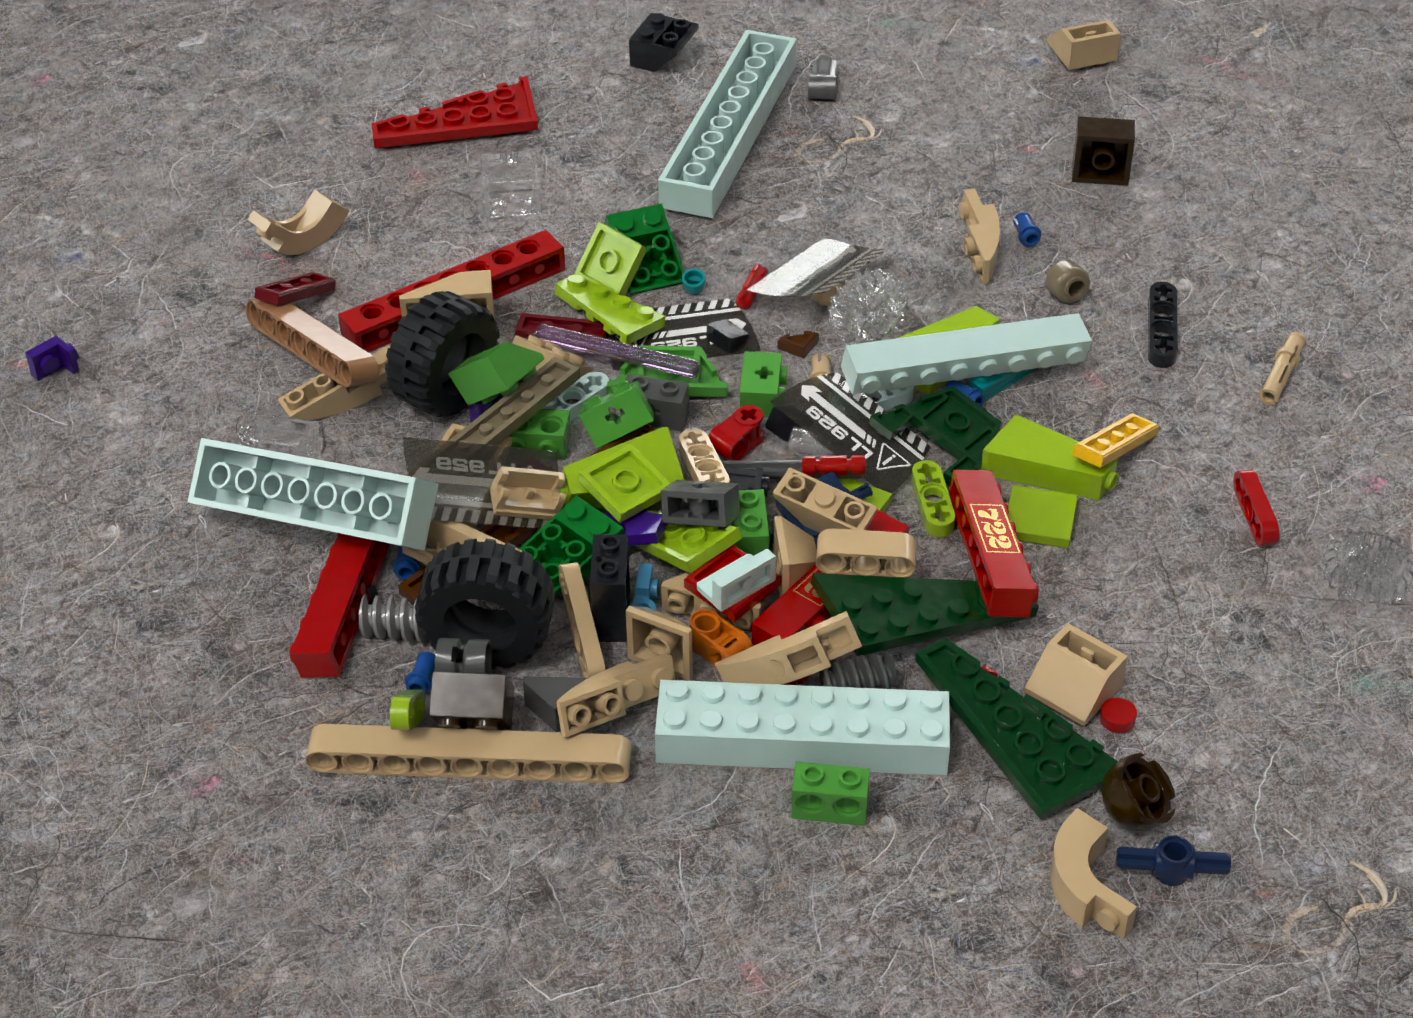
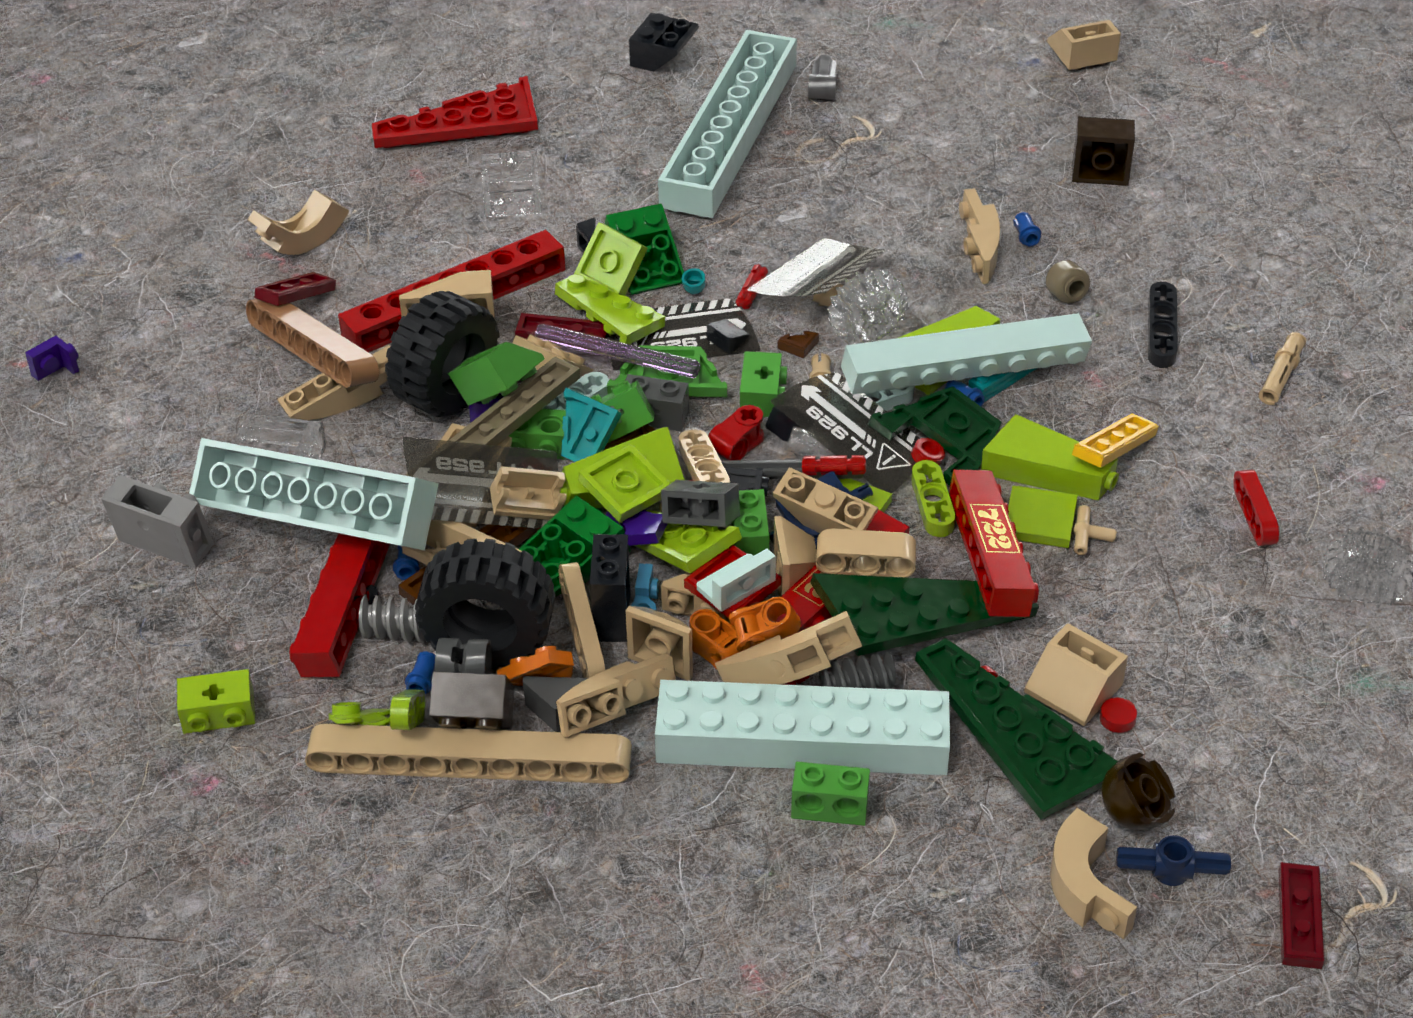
none -> light grey piece [101,475,214,568]
none -> lime brick [177,669,255,734]
none -> lime plate [328,702,390,726]
none -> orange plate [496,646,574,686]
none -> teal wing [561,388,622,463]
none -> black slope [576,218,596,254]
none -> orange piece [729,597,801,652]
none -> red tile [911,438,945,466]
none -> tan piece [1073,505,1117,555]
none -> dark red tile [1278,862,1324,969]

